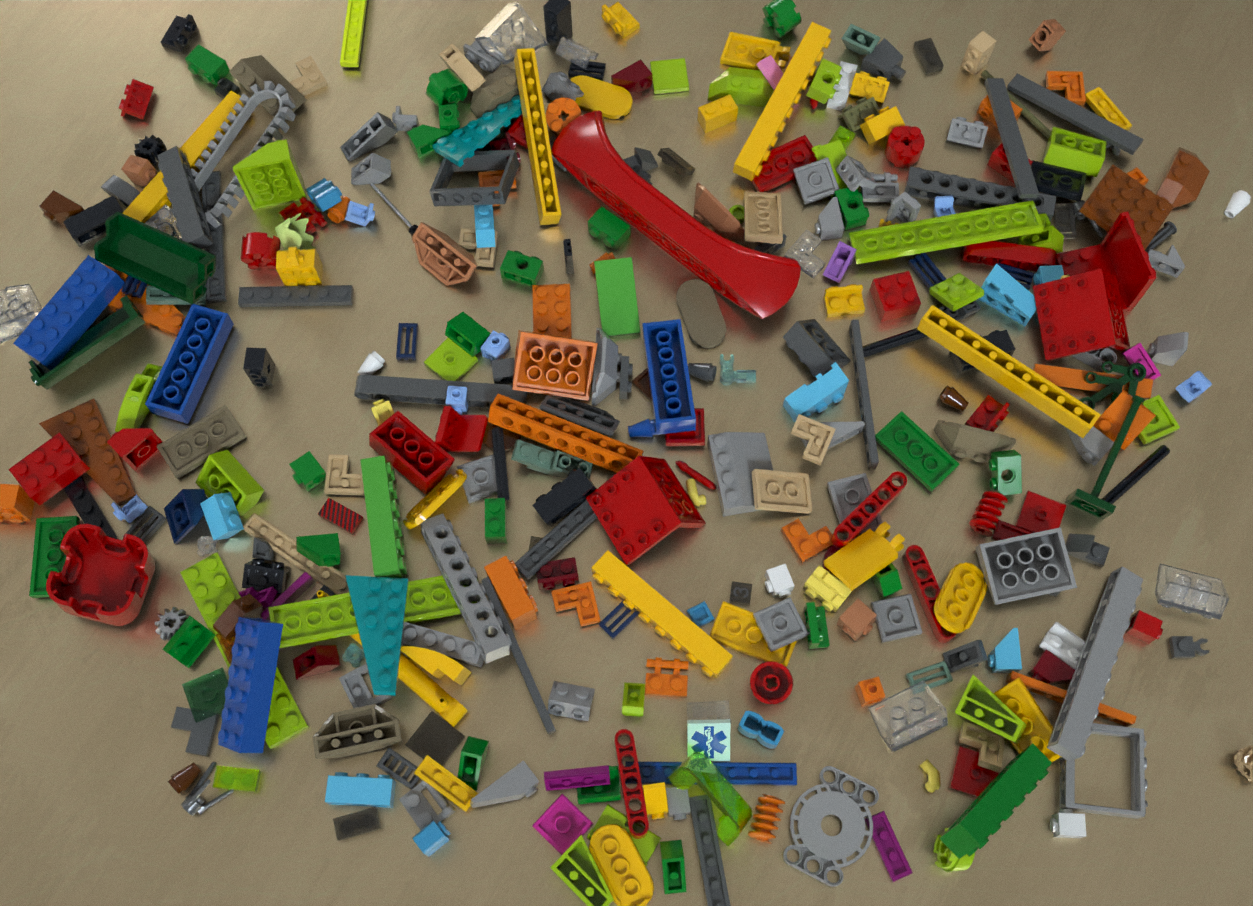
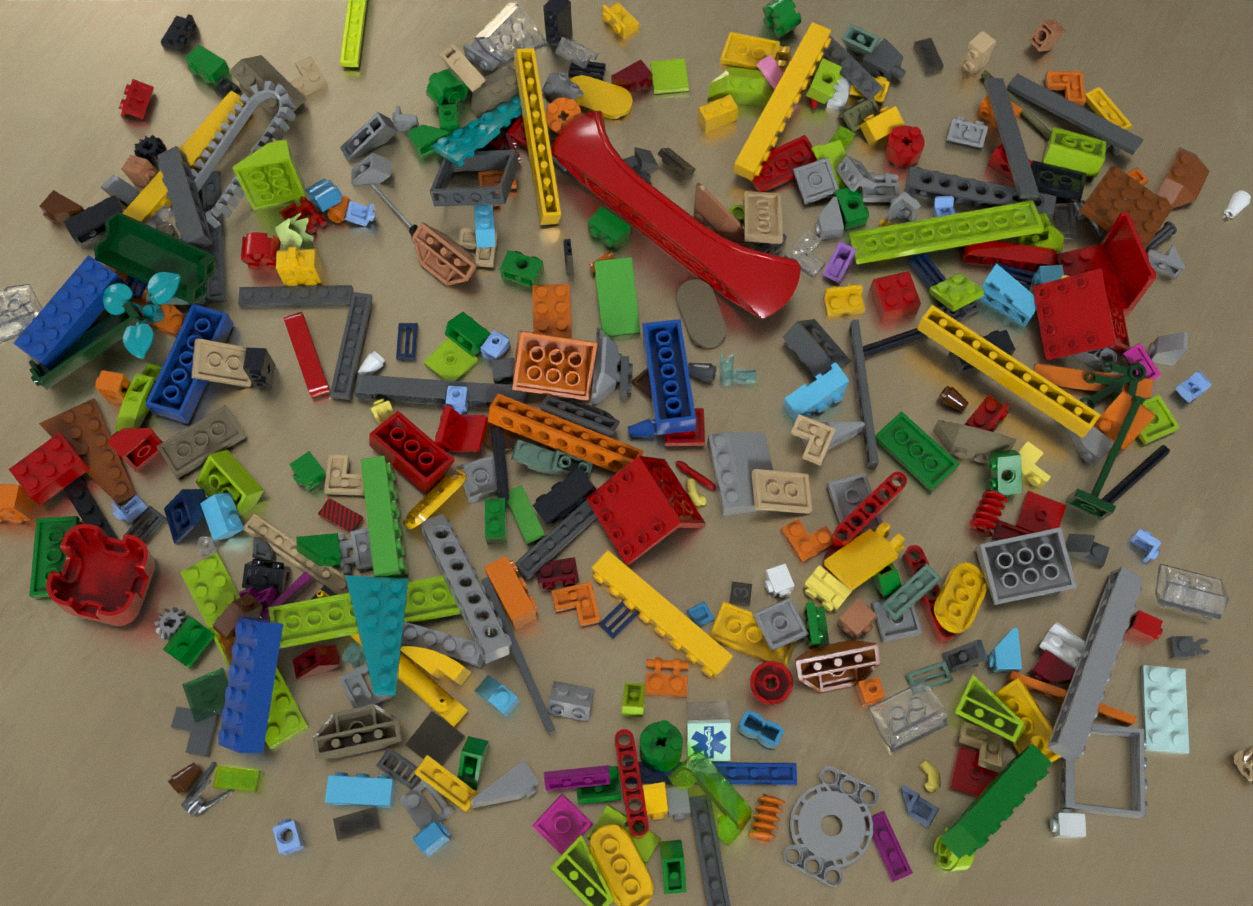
none -> orange brick [95,370,131,405]
none -> teal plant [103,272,181,359]
none -> tan plate [191,339,251,387]
none -> light blue brick [273,819,305,855]
none -> red beam [284,311,330,398]
none -> dark grey plate [330,292,373,400]
none -> light grey plate [338,528,373,575]
none -> medium azure slope [474,675,520,718]
none -> bright green tile [507,485,545,544]
none -> green brick [640,720,683,772]
none -> dark orange wedge [795,640,880,692]
none -> dark grey plate [818,23,883,101]
none -> sand green tile [881,564,942,621]
none -> sand blue slope [902,785,939,828]
none -> light yellow brick [1018,441,1051,489]
none -> light blue bracket [1129,529,1161,563]
none -> light aqua plate [1140,665,1189,754]

